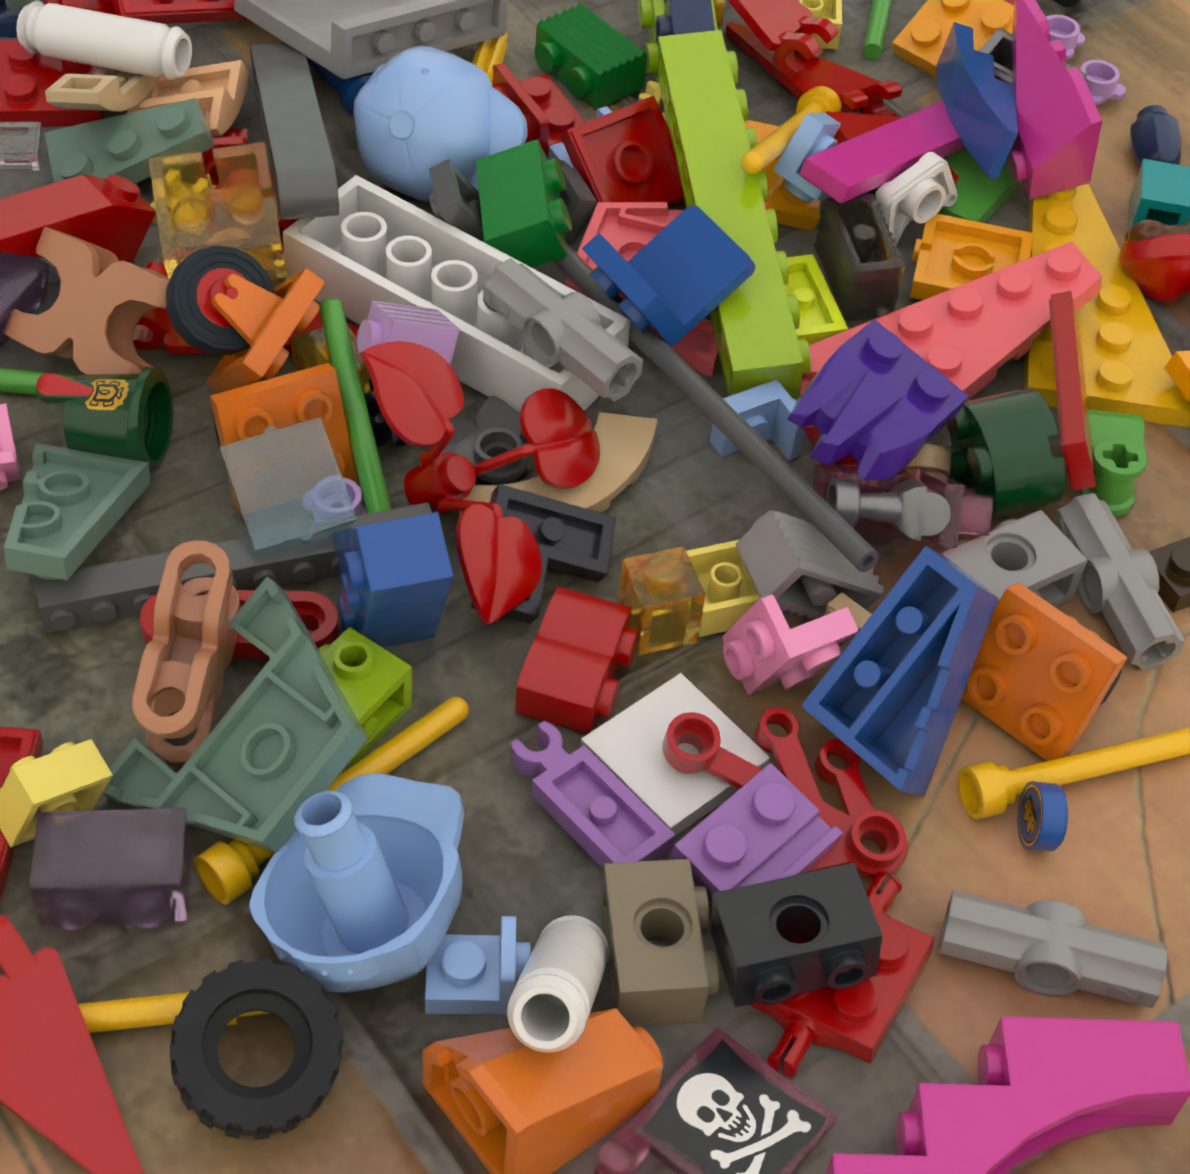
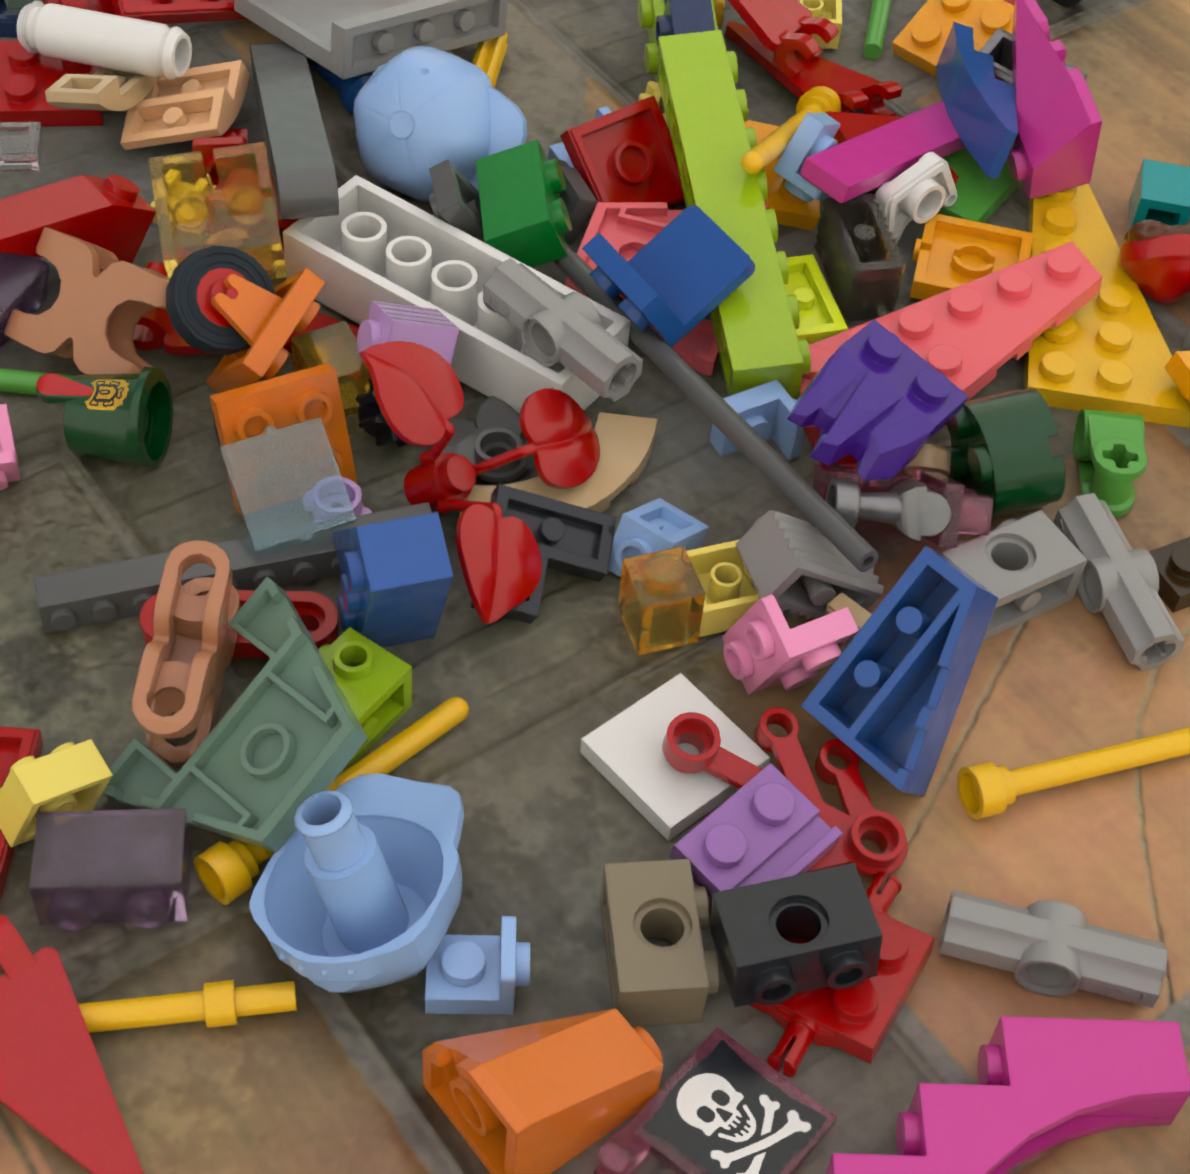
sand green wing [3,443,151,581] -> none
sand green wing [44,98,215,184] -> none
black tyre [170,958,344,1140] -> none
bright green piece [319,299,392,514] -> none
red bracket [492,63,586,159] -> none
white axle [507,915,609,1053] -> none
medium lavender plate [510,721,676,869] -> none
red brick [515,586,640,734] -> none
green brick [534,2,647,111] -> none
orange plate [961,582,1128,761] -> none
blue tile [1017,781,1068,852] -> none
lavender plate [1046,15,1085,60] -> none
red tile [1049,291,1096,490] -> none
lavender plate [1080,60,1126,105] -> none
dark blue plant [1130,105,1181,169] -> none
none -> light blue bracket [608,498,709,595]

